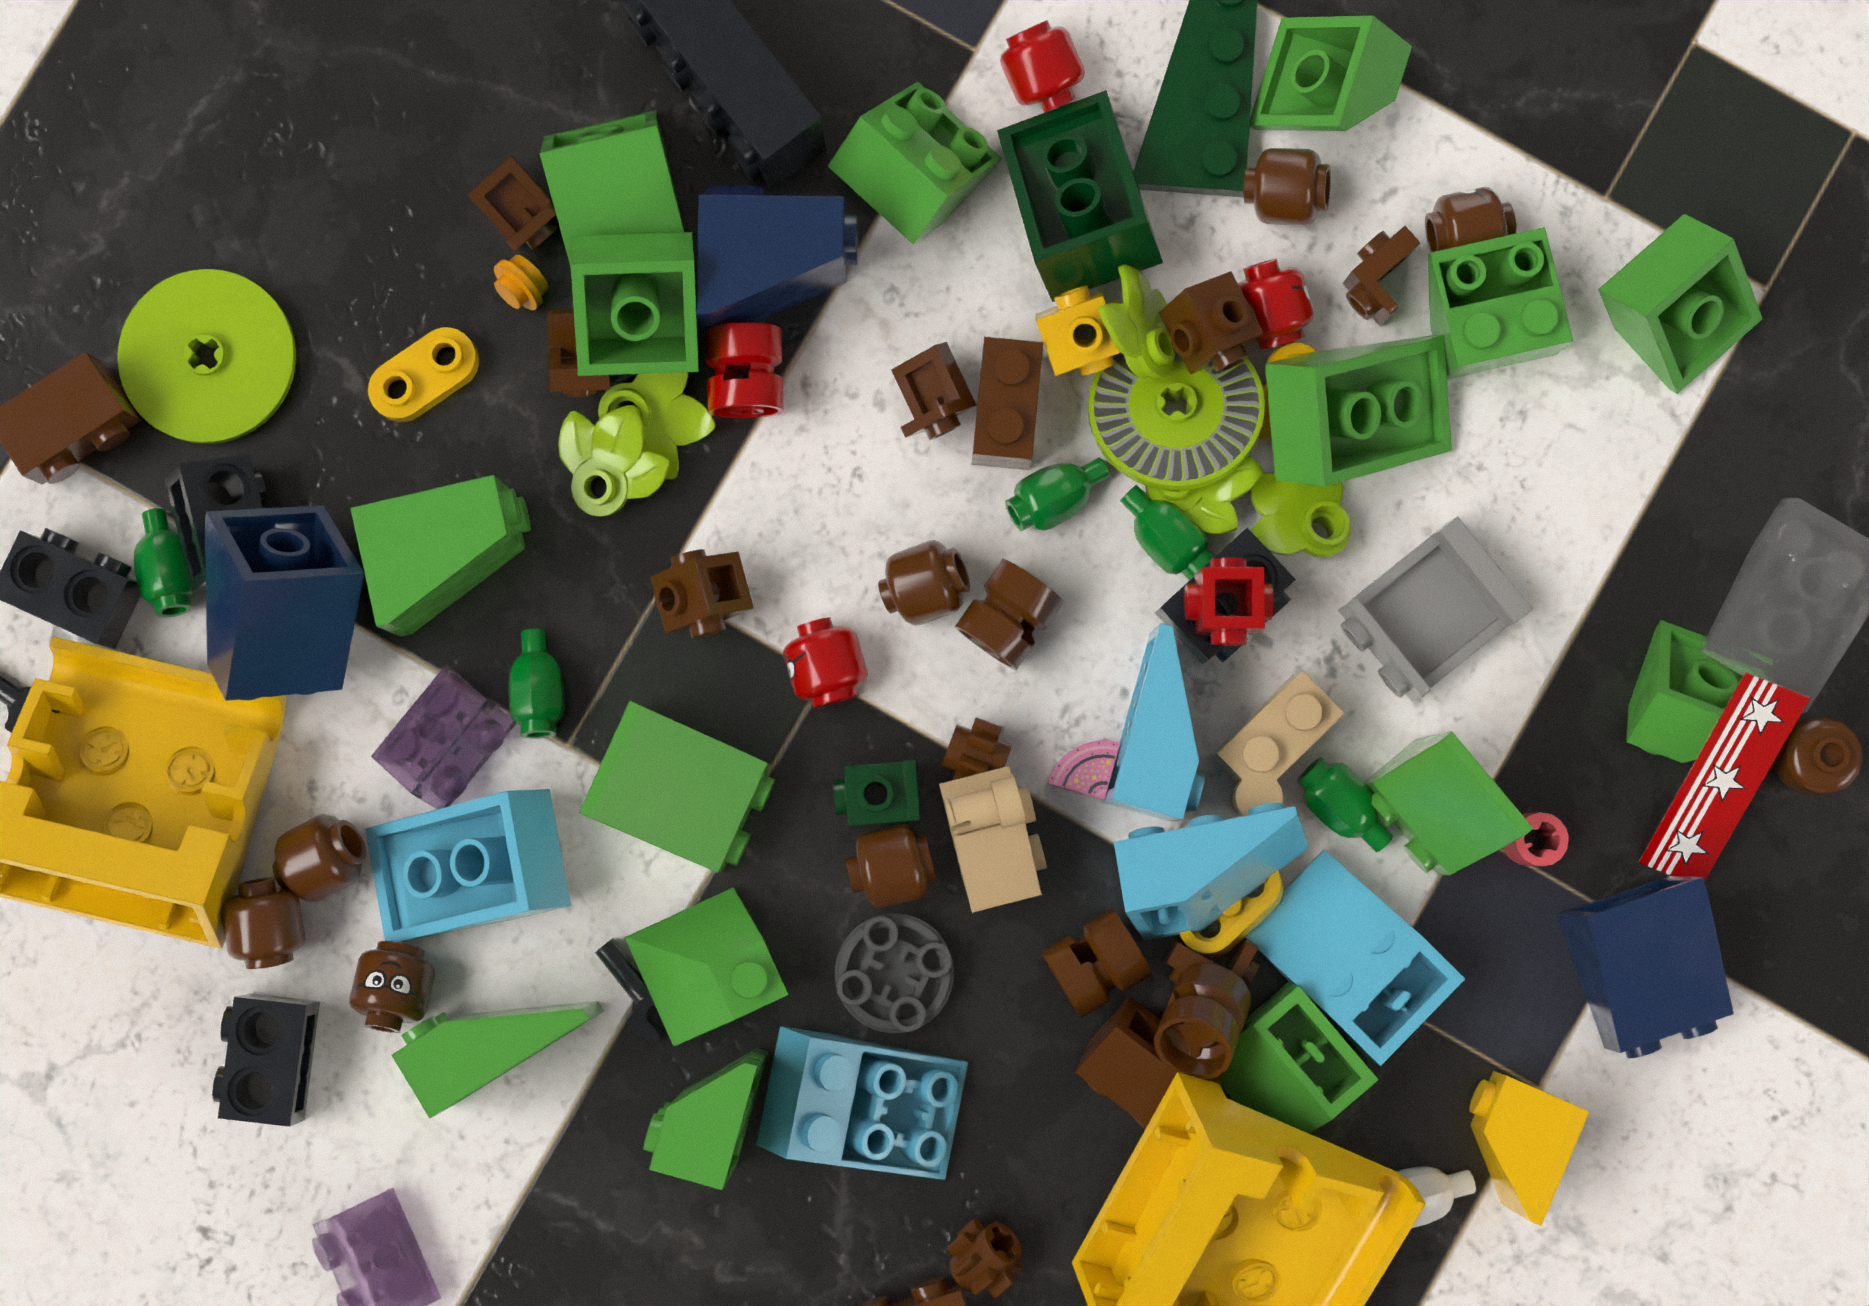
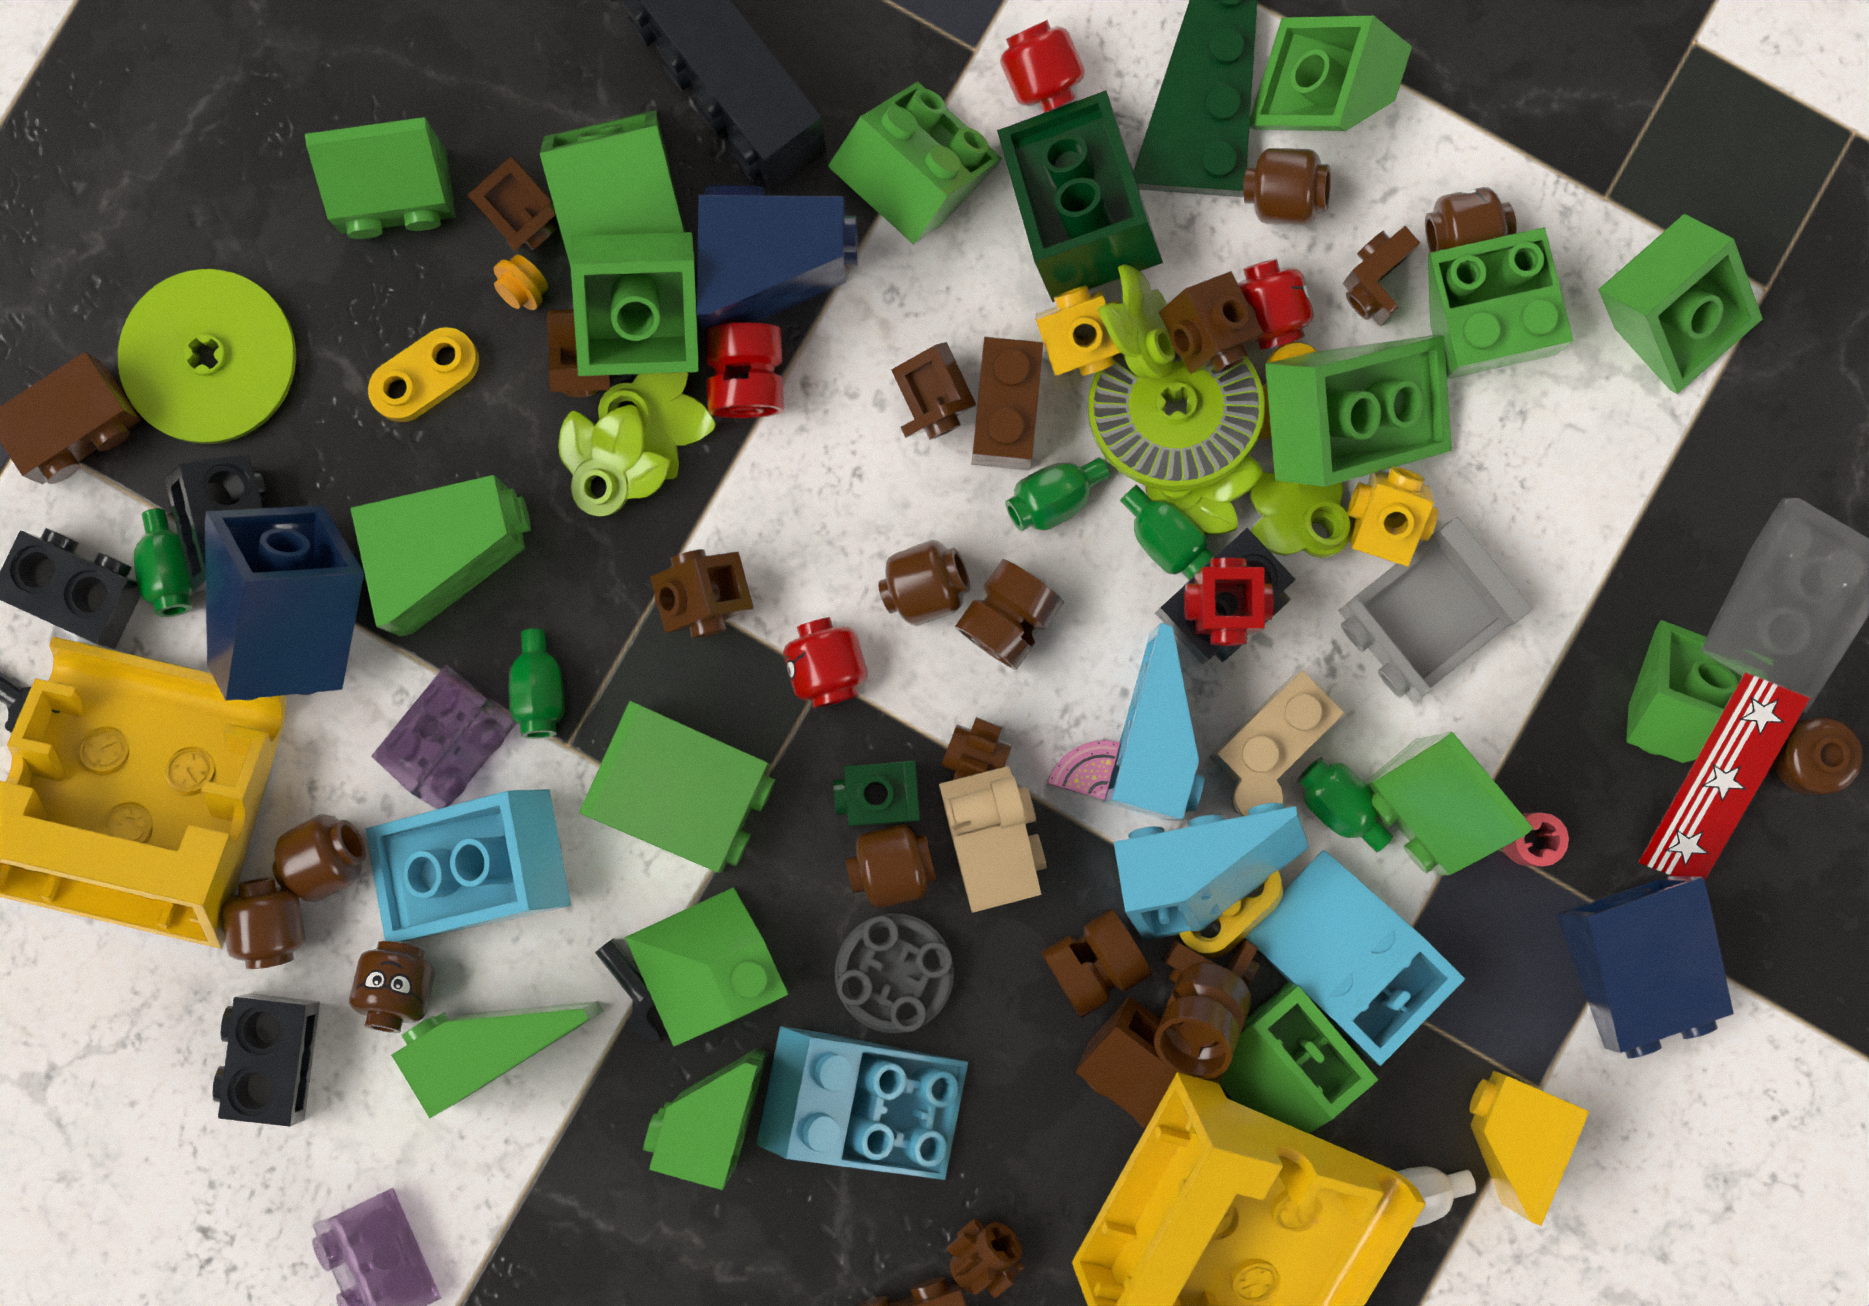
none -> bright green slope [305,117,456,239]
none -> yellow brick [1347,466,1439,567]

